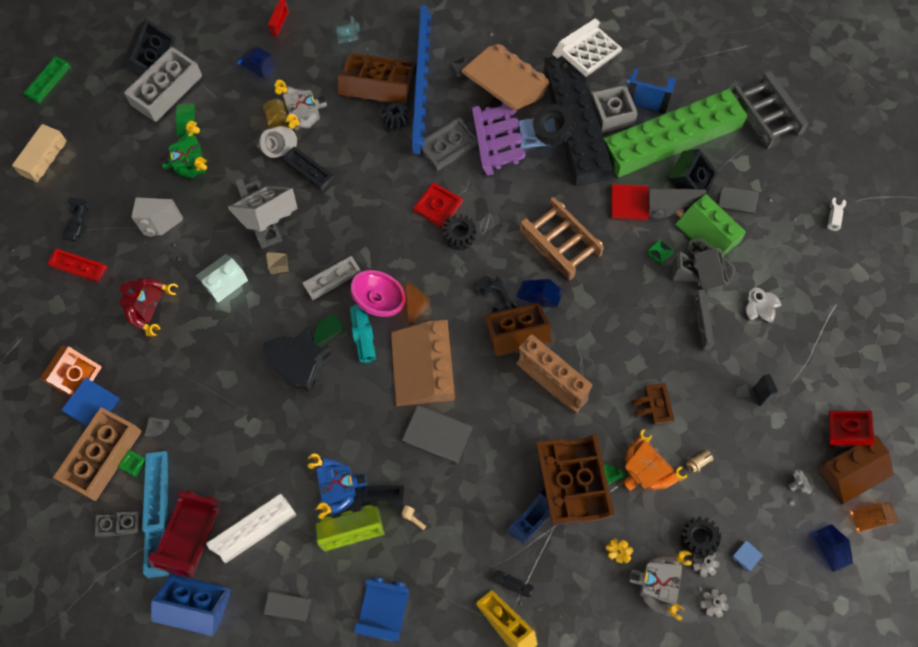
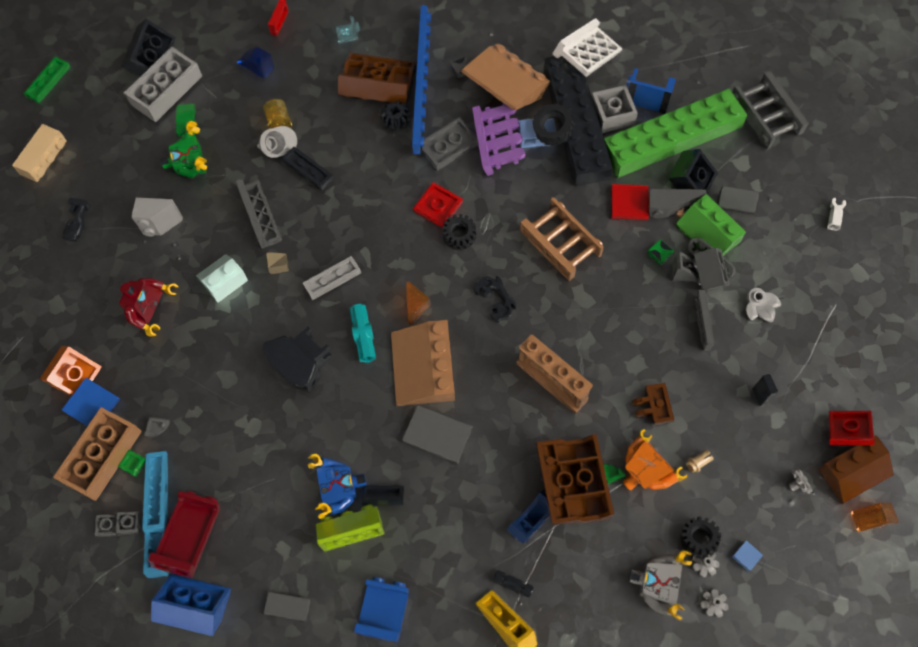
red tile [47,248,107,283] -> none
white fence [206,494,296,563] -> none
light grey slope [228,186,298,232] -> none
light grey torso [274,80,327,131] -> none
dark green tile [313,313,345,346] -> none
dark pink dish [350,270,406,317] -> none
tan hand [401,506,426,530] -> none
reddish brown slope [484,303,552,356] -> none
clear blue slope [516,279,563,308] -> none
yellow plant [606,538,633,563] -> none
clear blue slope [812,524,853,572] -> none

